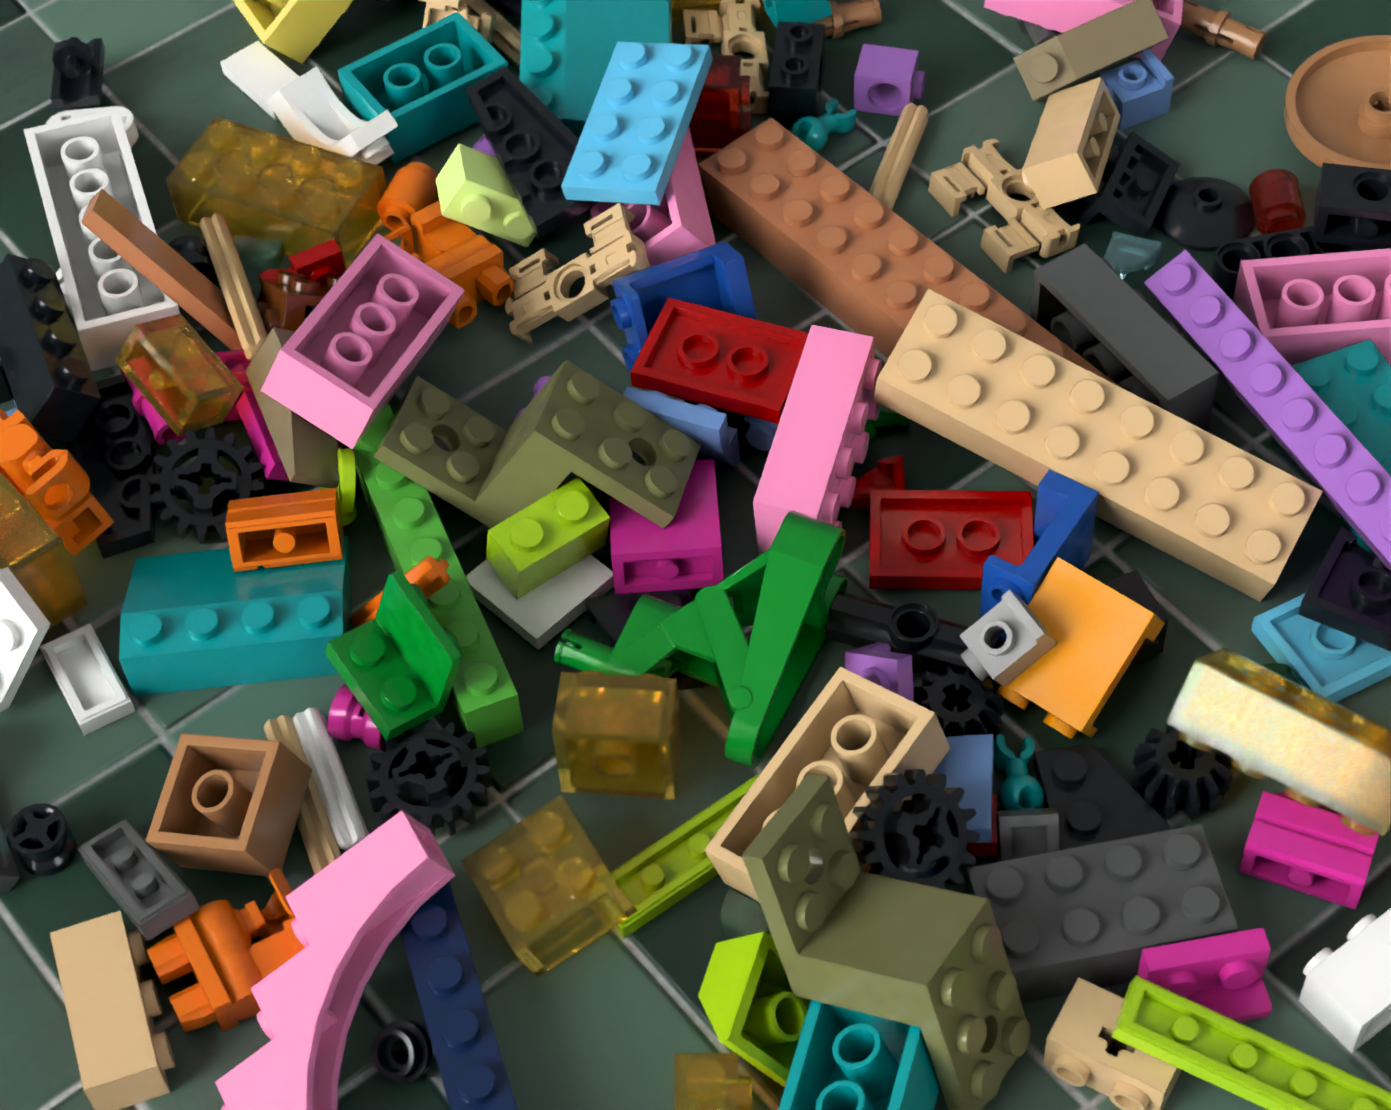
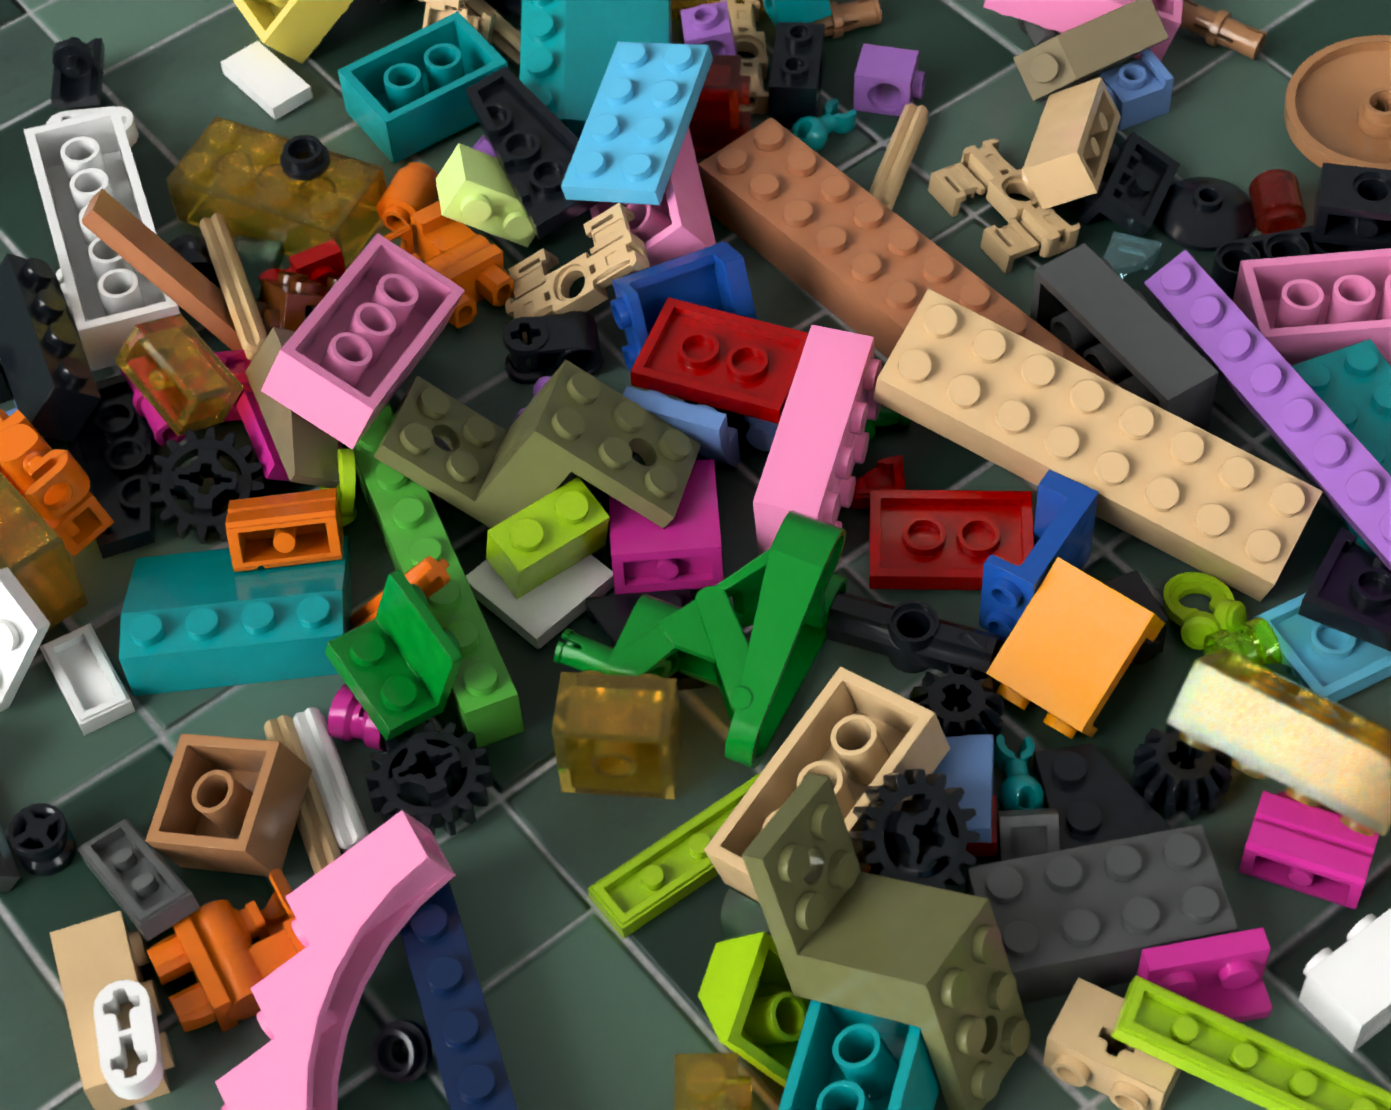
white arch [267,66,398,179] -> none
clear yellow brick [461,795,637,978] -> none
medium lavender bracket [845,642,914,702] -> none
light grey brick [959,590,1058,687] -> none
none -> white beam [93,980,164,1100]
none -> black plate [280,135,330,180]
none -> black piece [503,311,603,384]
none -> medium lavender brick [680,1,741,81]
none -> lime piece [1163,572,1247,650]
none -> clear neon green wheel [1203,617,1282,688]

